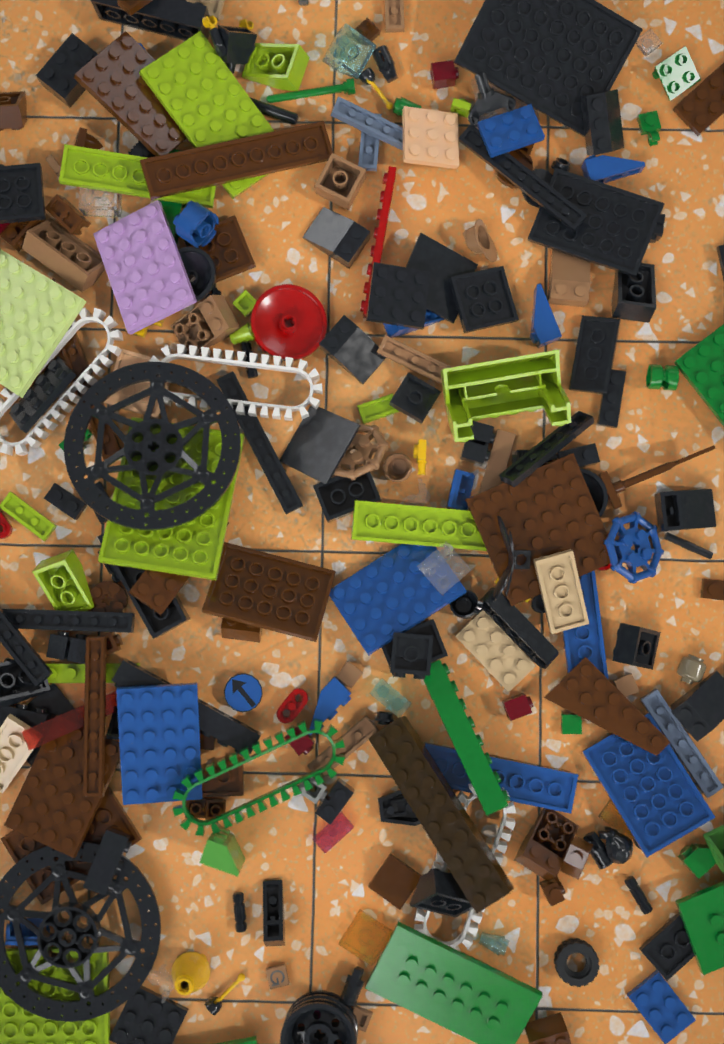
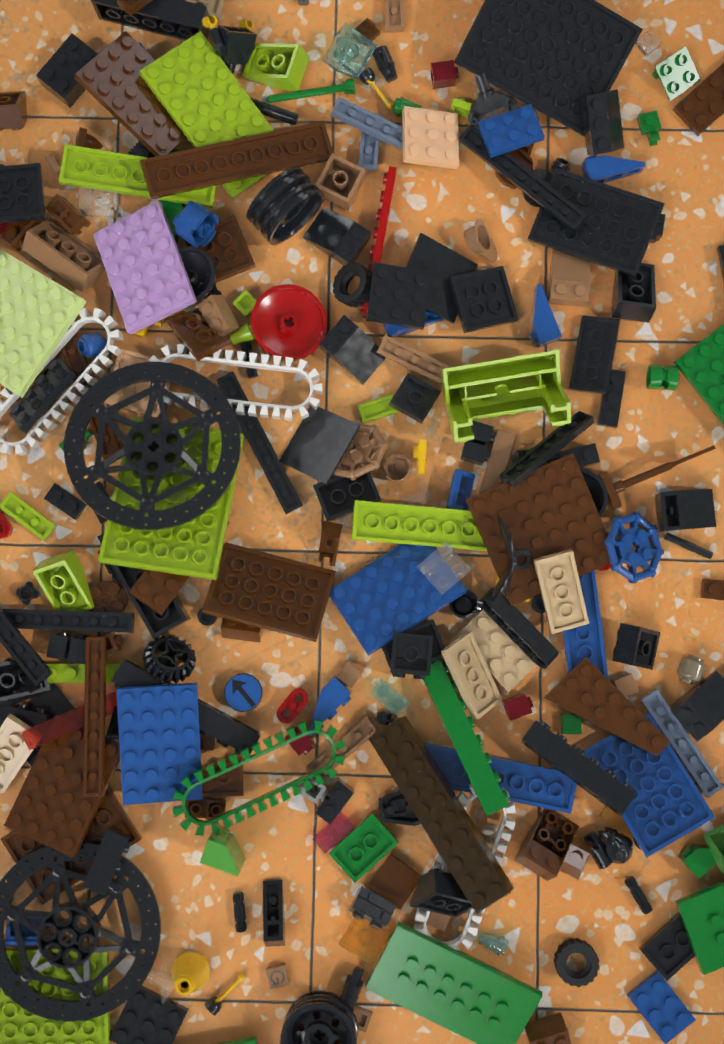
reddish brown brick [539,876,565,907] -> none
none -> black plate [16,582,39,605]
none -> blue head [78,332,107,358]
none -> black gear [143,634,196,684]
none -> reddish brown wing [167,311,231,361]
none -> black tile [198,608,217,626]
none -> black wheel [246,166,324,246]
none -> reddish brown hinge [319,521,343,567]
none -> green plate [329,812,398,883]
none -> black tyre [333,262,372,308]
none -> black brick [349,886,396,930]
none -> medium nougat tile [427,911,451,932]
none -> tan plate [441,632,503,720]
none -> black brick [521,720,637,815]

